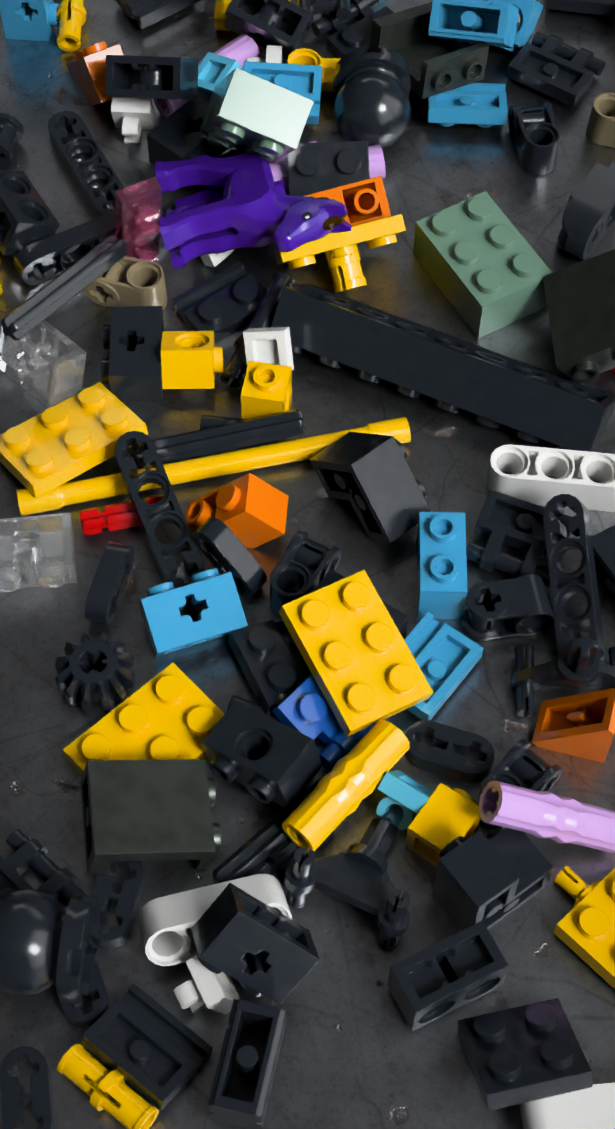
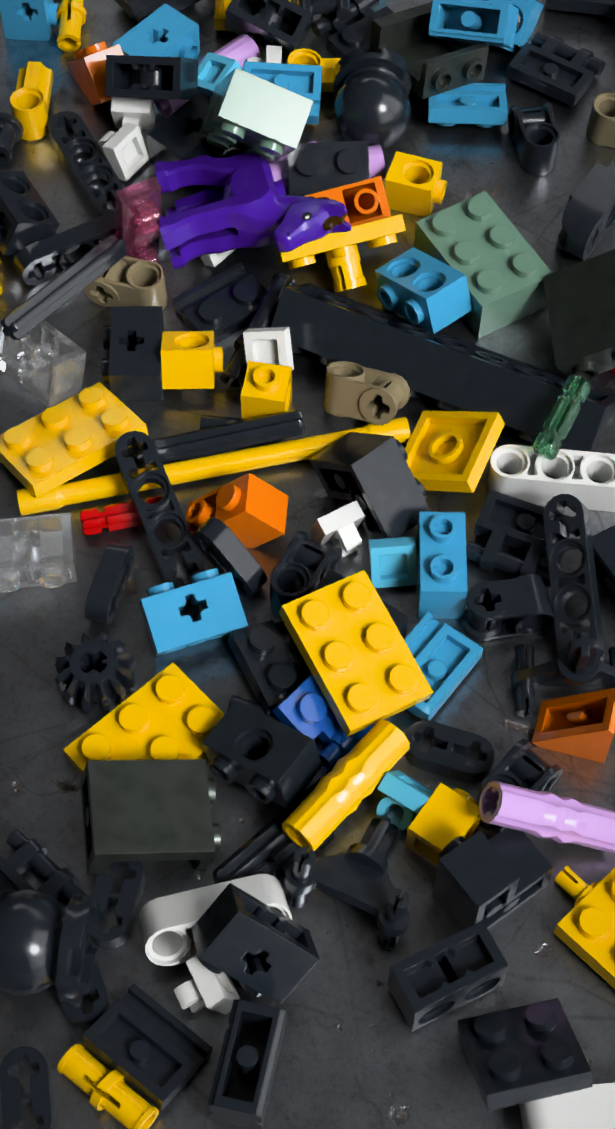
none -> yellow piece [10,61,53,141]
none -> white tile [98,122,149,181]
none -> dark azure brick [112,3,200,59]
none -> white tile [310,500,365,558]
none -> dark tan piece [323,361,410,425]
none -> medium azure tile [368,536,417,588]
none -> dark azure brick [375,247,473,334]
none -> yellow brick [384,151,447,218]
none -> yellow plate [405,410,505,493]
none -> clear green axle [533,375,591,460]

